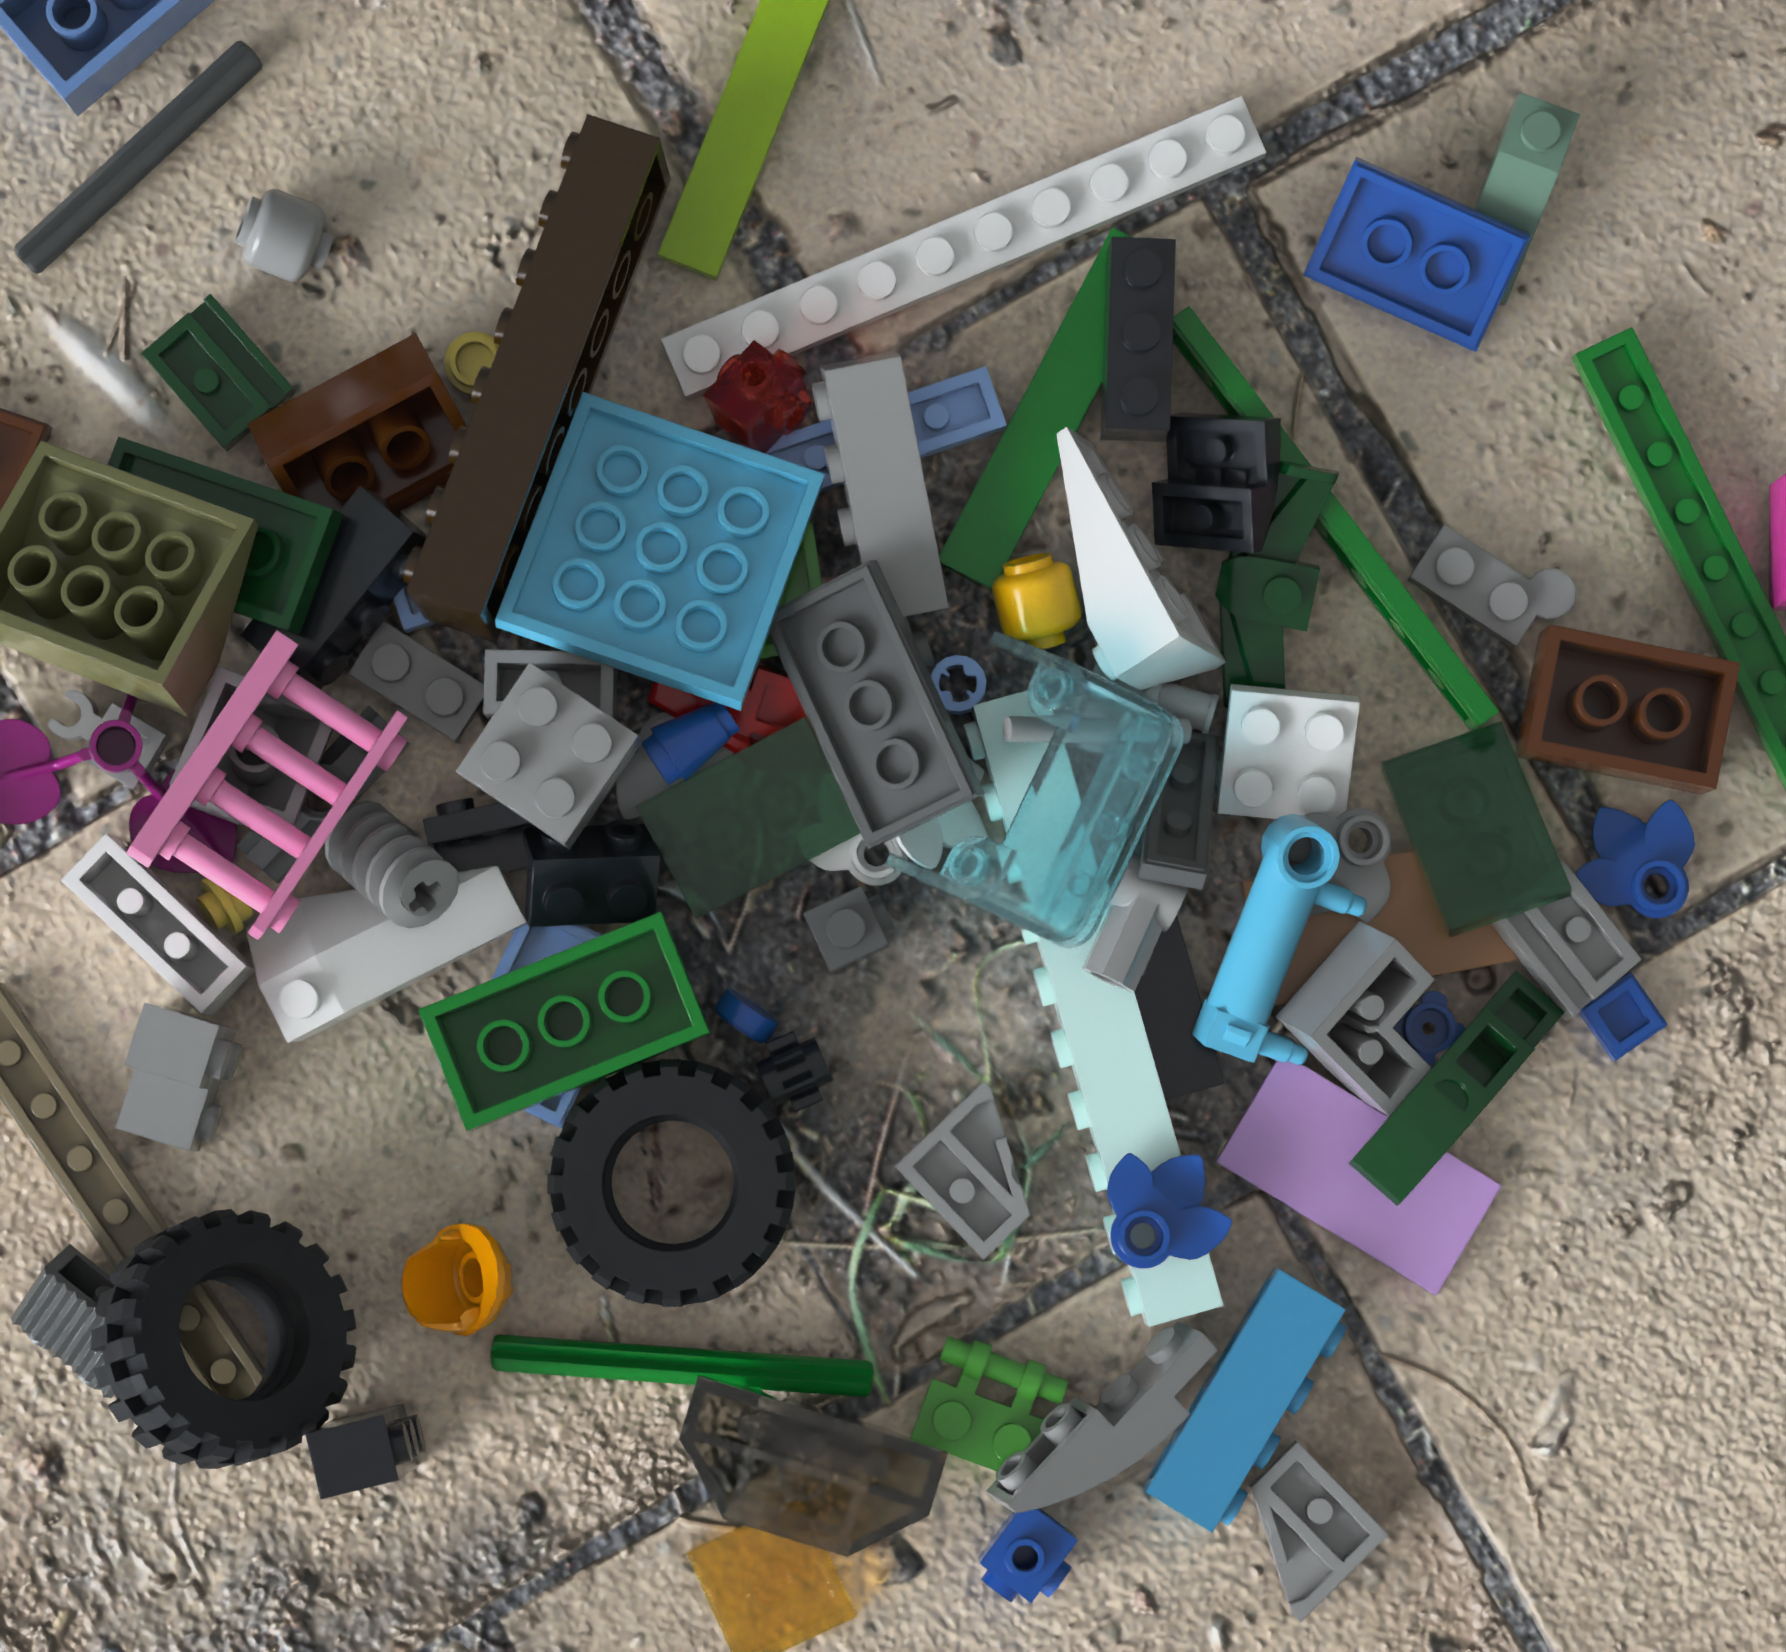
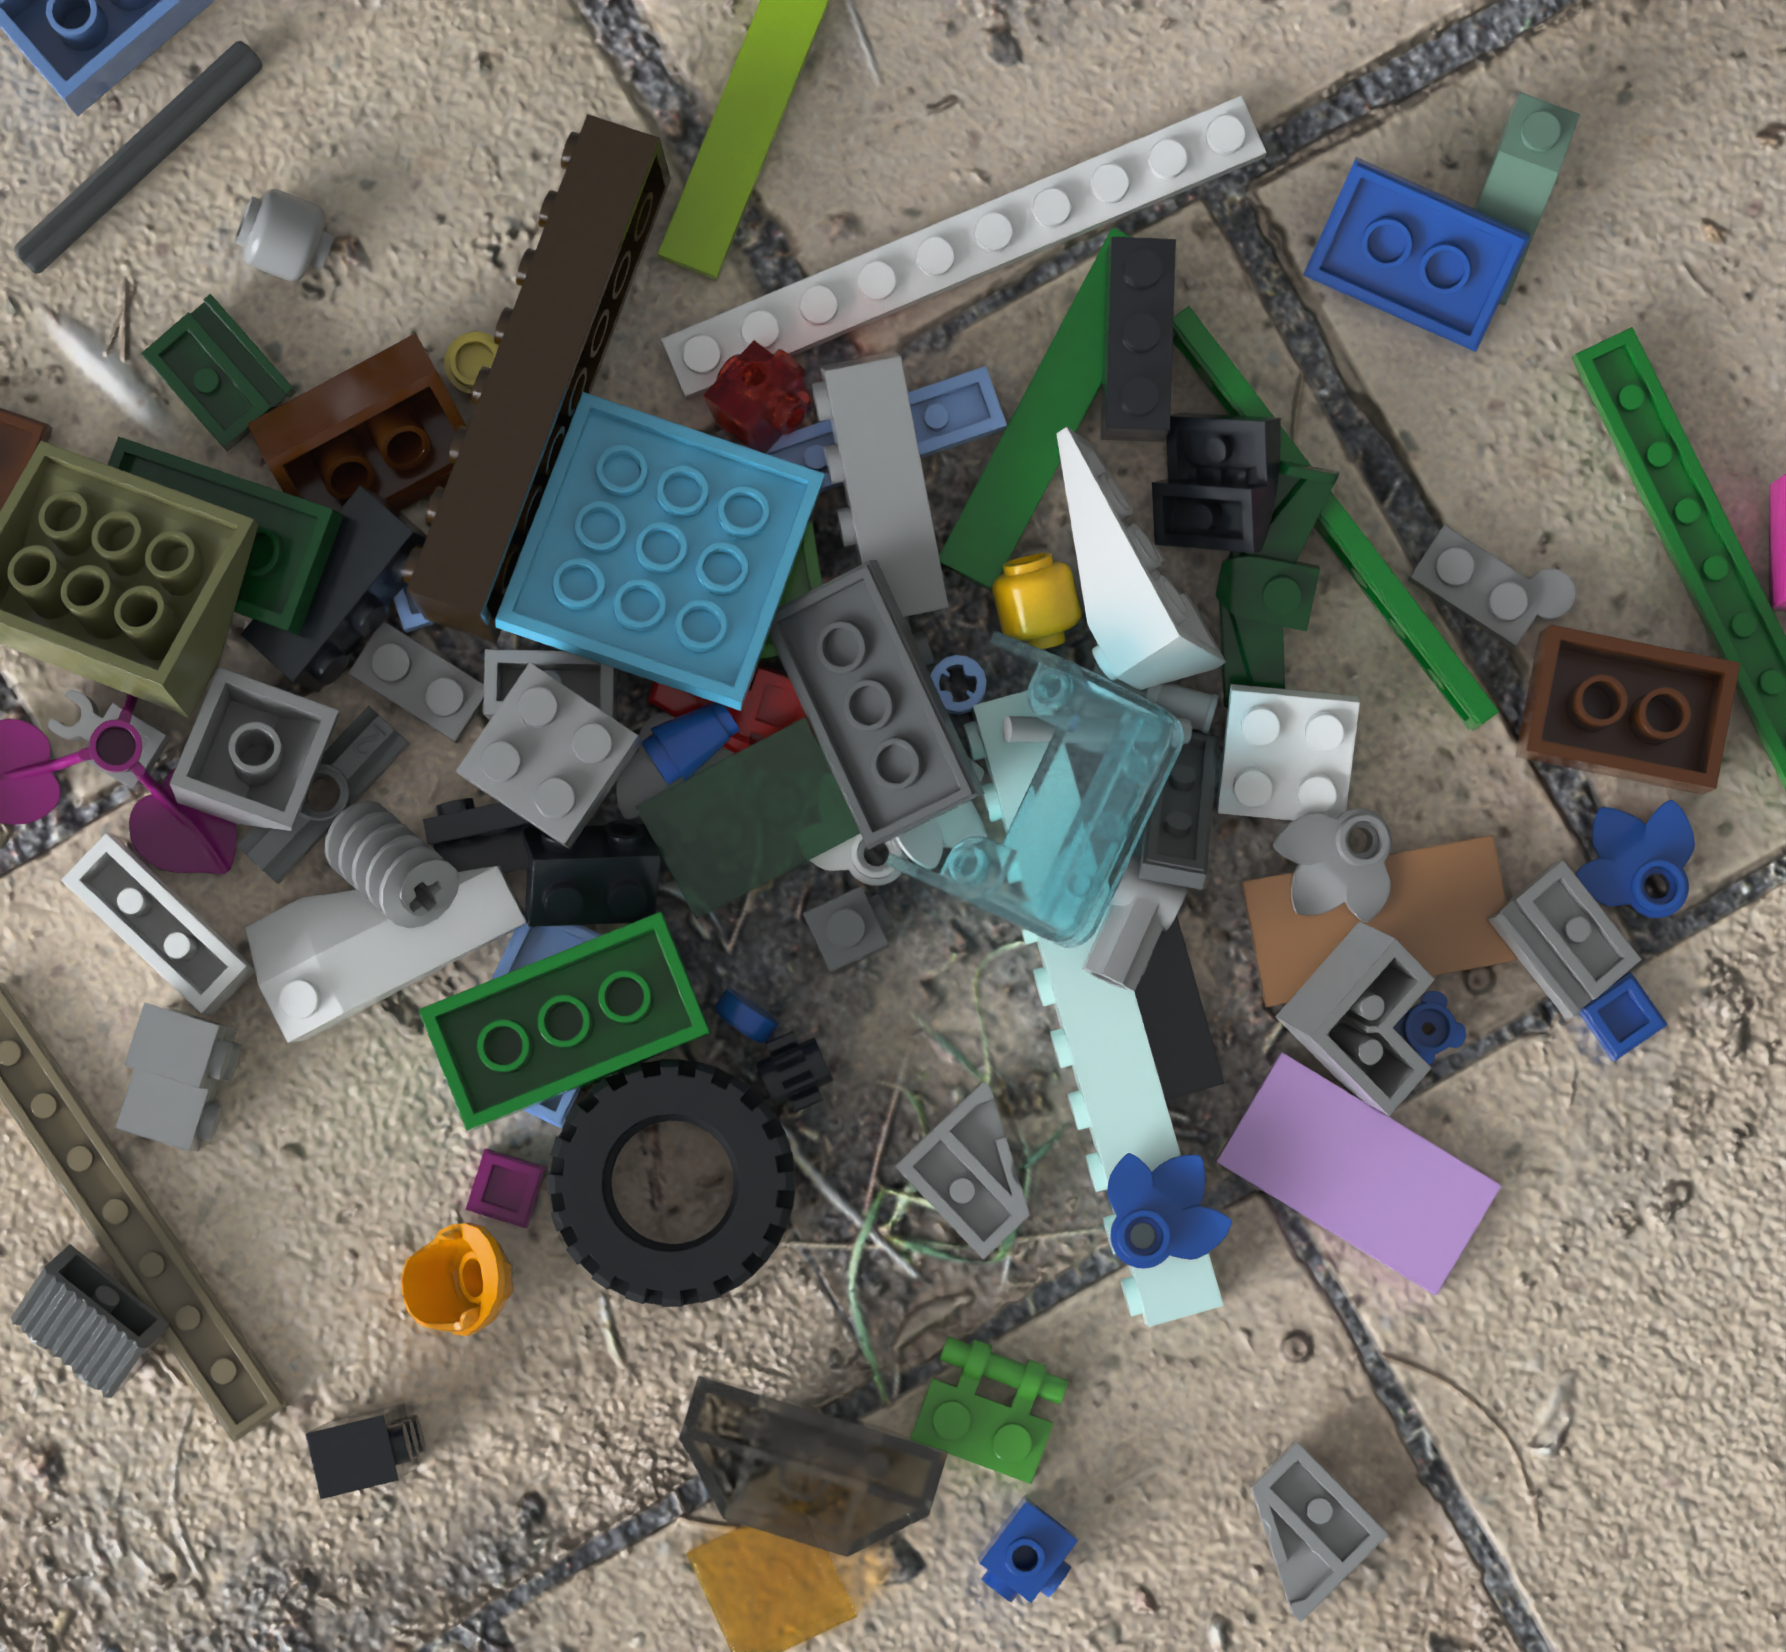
black tyre [91,1209,357,1469] -> none
bright pink fence [126,630,408,940] -> none
light yellow plate [196,877,253,935] -> none
green axle [490,1334,874,1397] -> none
light grey slope [986,1321,1218,1514] -> none
dark azure brick [1142,1267,1347,1533] -> none
medium azure piece [1191,814,1367,1065] -> none
dark green slope [1349,971,1565,1206] -> none
clear green tile [1381,721,1572,938] -> none
none -> magenta tile [465,1148,547,1229]

